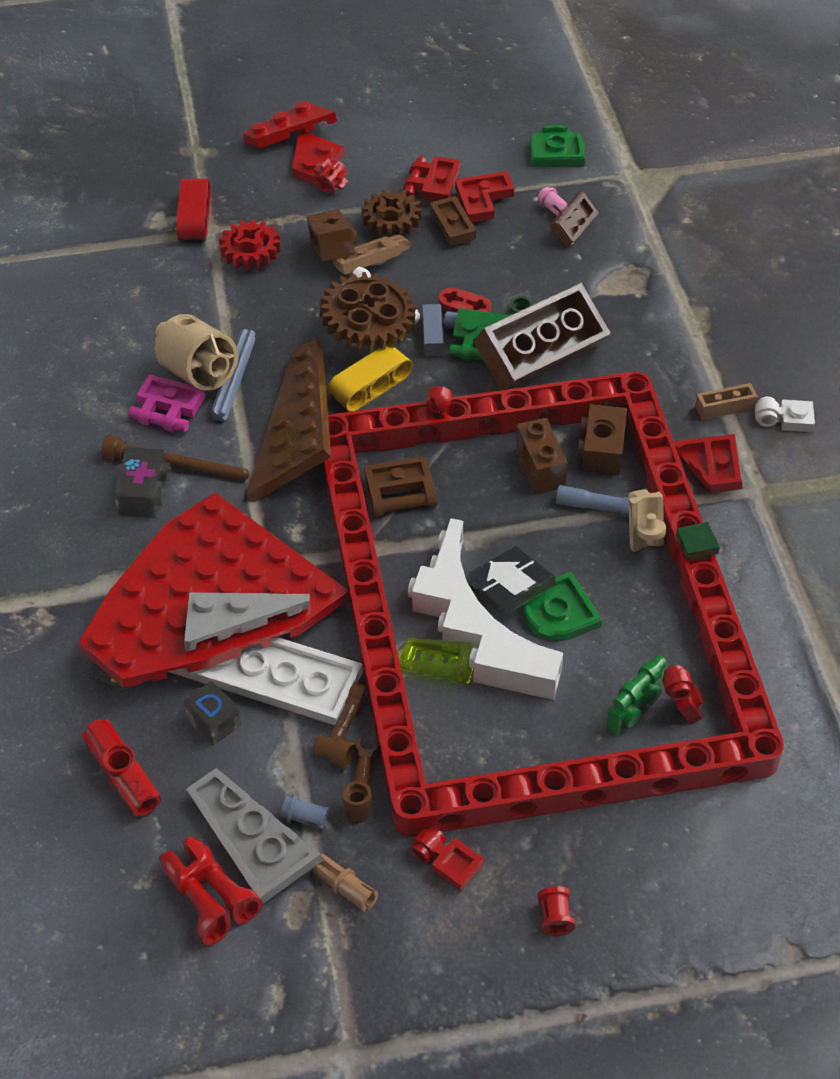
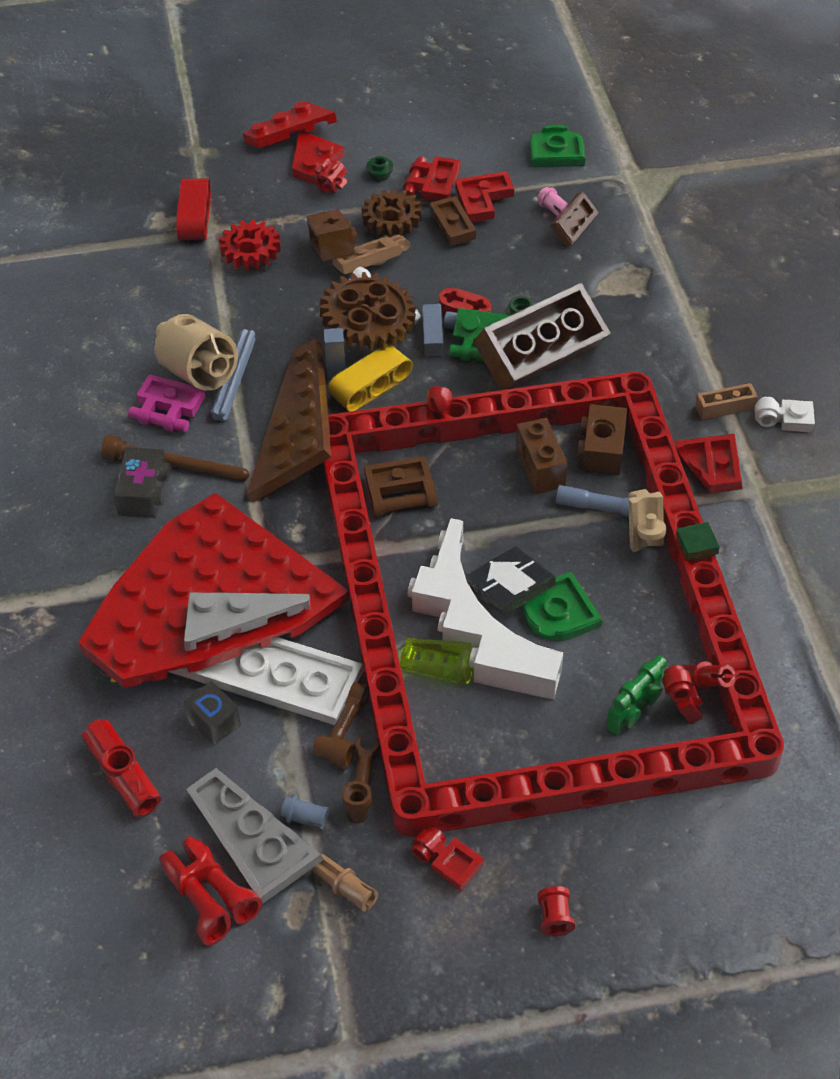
none -> sand blue piece [324,328,345,382]
none -> dark green plate [366,156,393,181]
none -> red axle [680,661,735,689]

